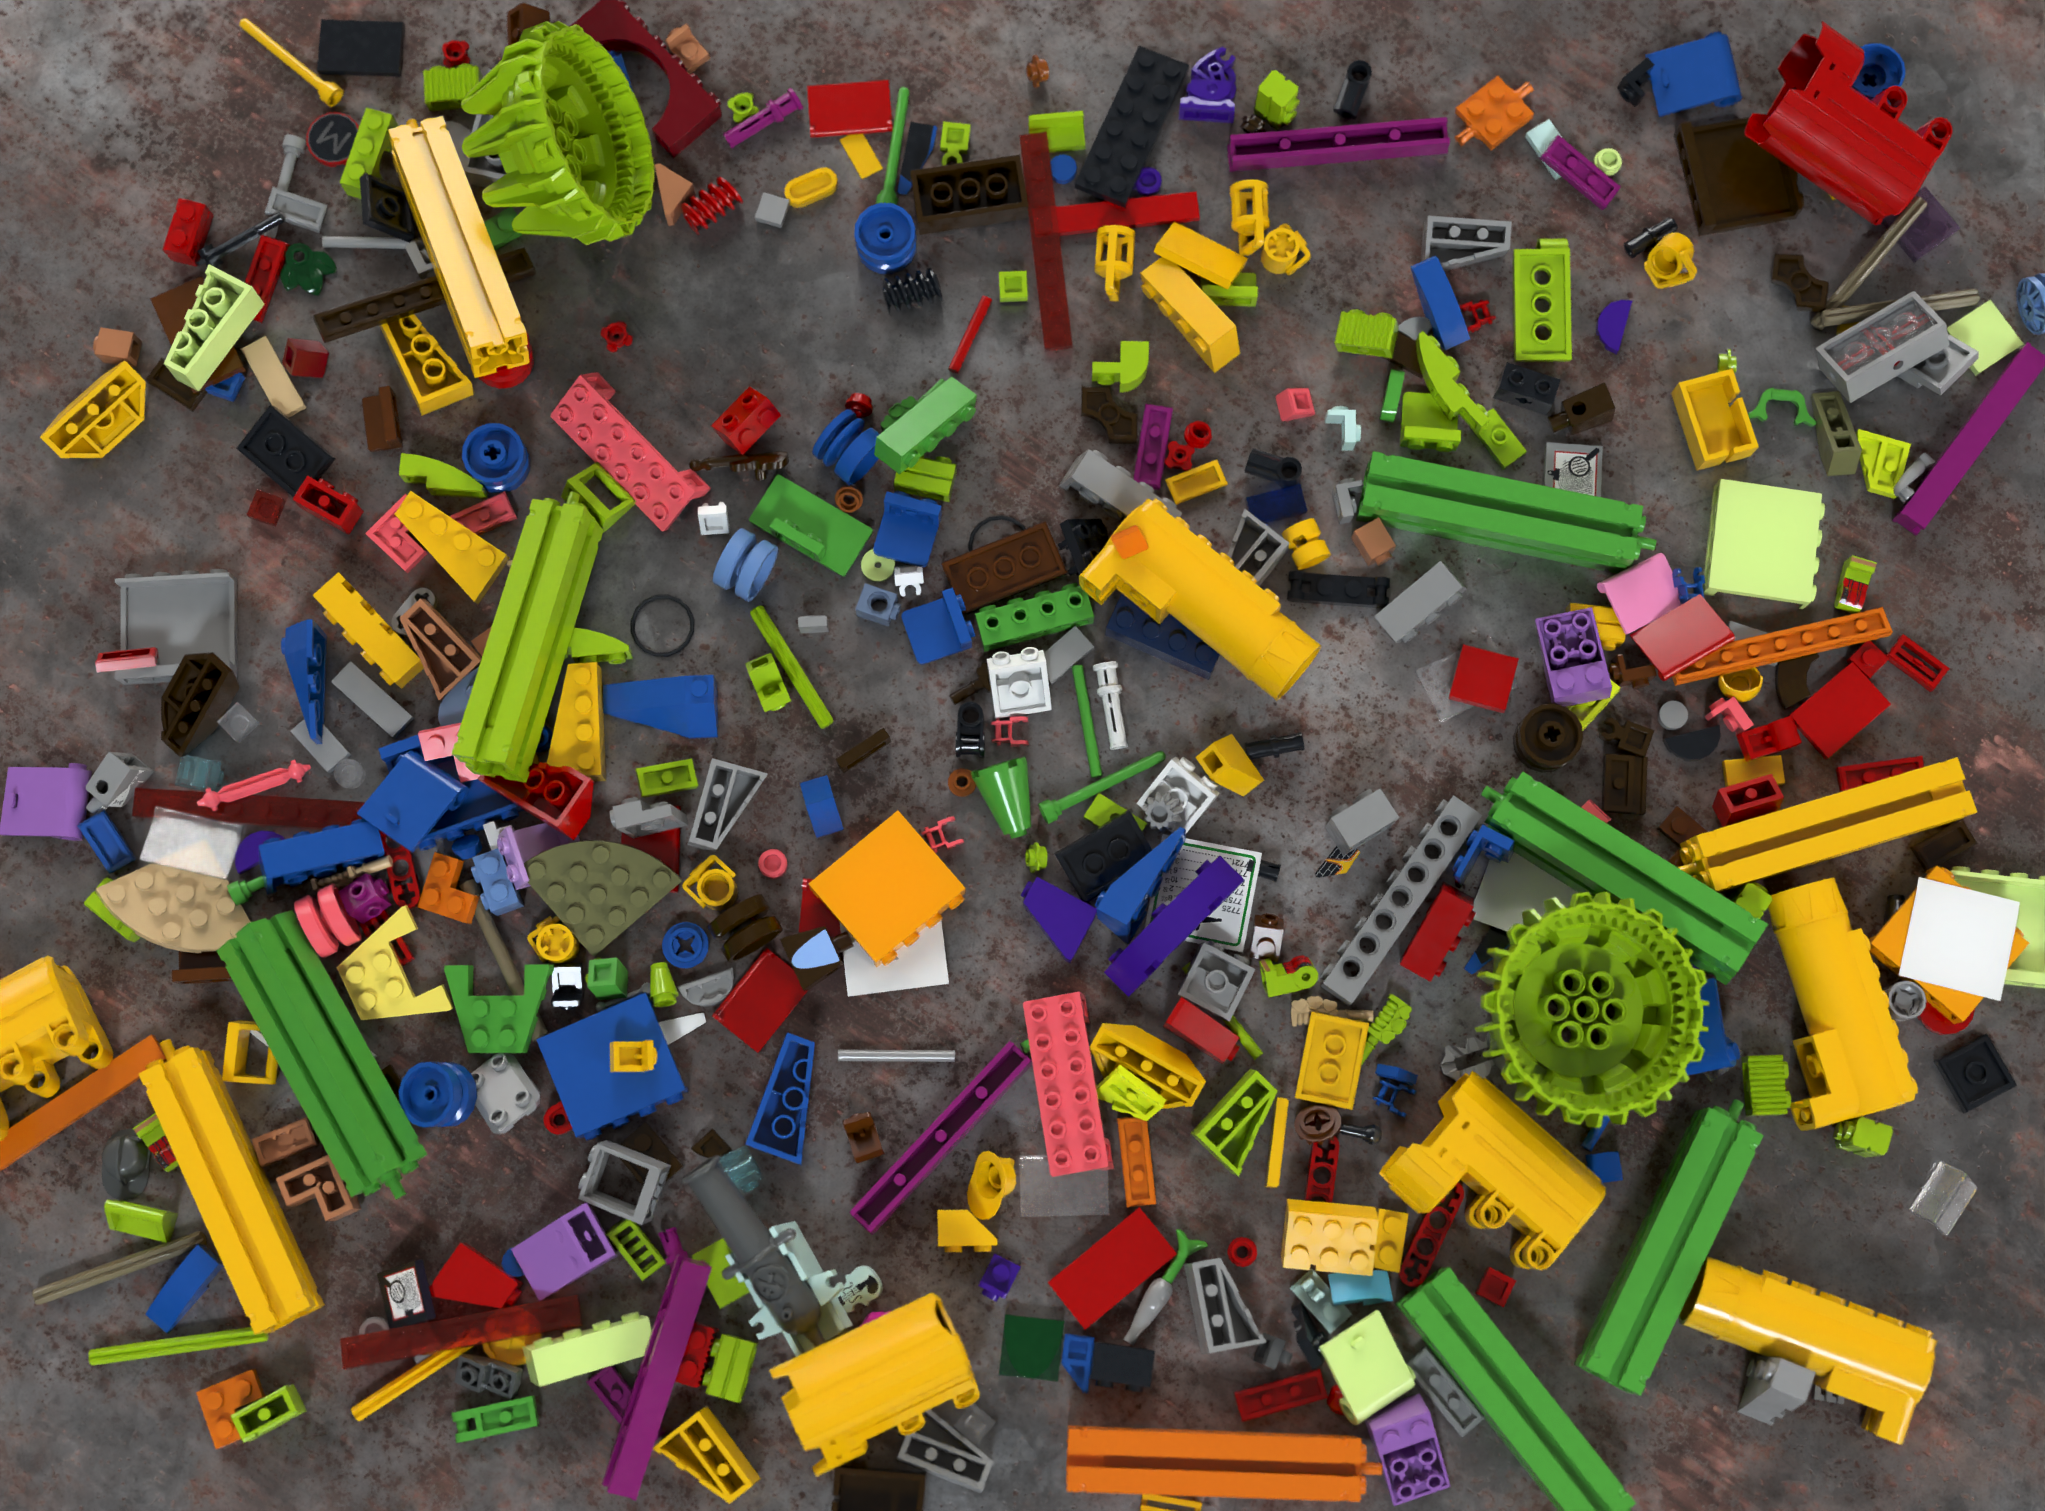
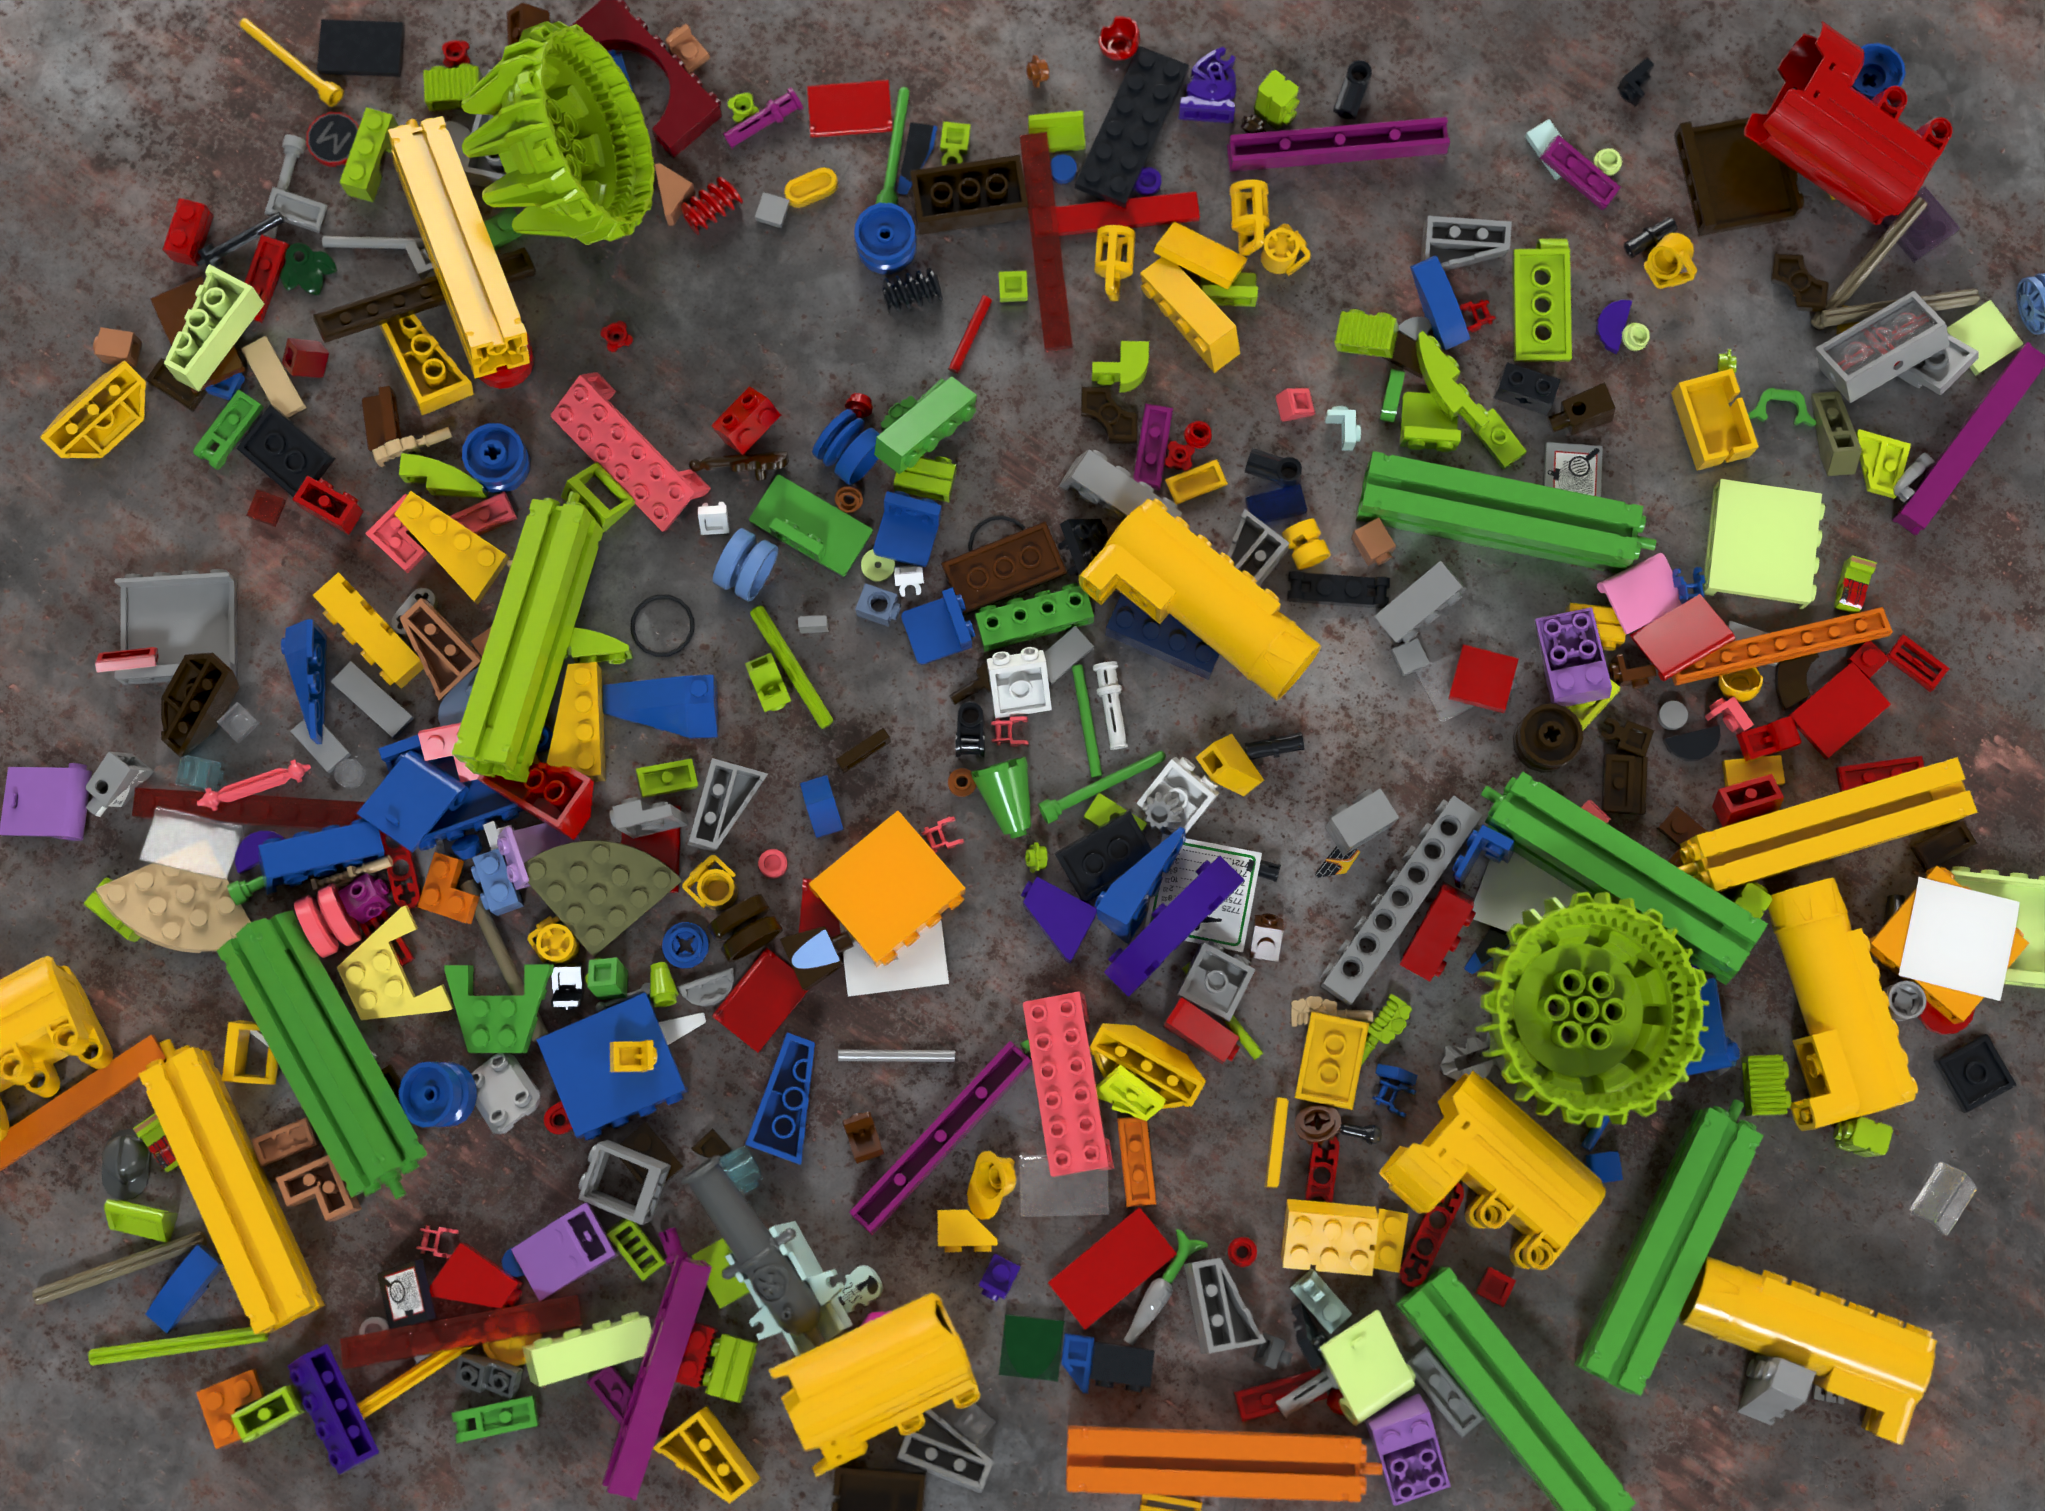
blue tile [78,810,136,874] -> none
reddish brown panel [172,951,233,985] -> none
black tile [360,173,415,243] -> none
yellow sticker [840,134,883,179] -> none
orange slope [1110,525,1148,559] -> none
lime wedge [1190,1069,1278,1177] -> none
lime leg [1259,955,1319,998] -> none
medium azure slope [1328,1270,1393,1306] -> none
light grey bracket [1332,478,1364,525] -> none
orange plate [1455,76,1534,150] -> none
blue door [1645,32,1742,117] -> none
none -> bright green plate [193,389,264,470]
none -> dark purple brick [287,1344,380,1475]
none -> tan piece [372,427,453,467]
none -> coral piece [416,1225,459,1258]
none -> red hair [1098,16,1140,61]
none -> light grey pin [1275,1364,1339,1418]
none -> light grey tile [1391,638,1430,676]
none -> yellowish green plate [1622,323,1650,351]

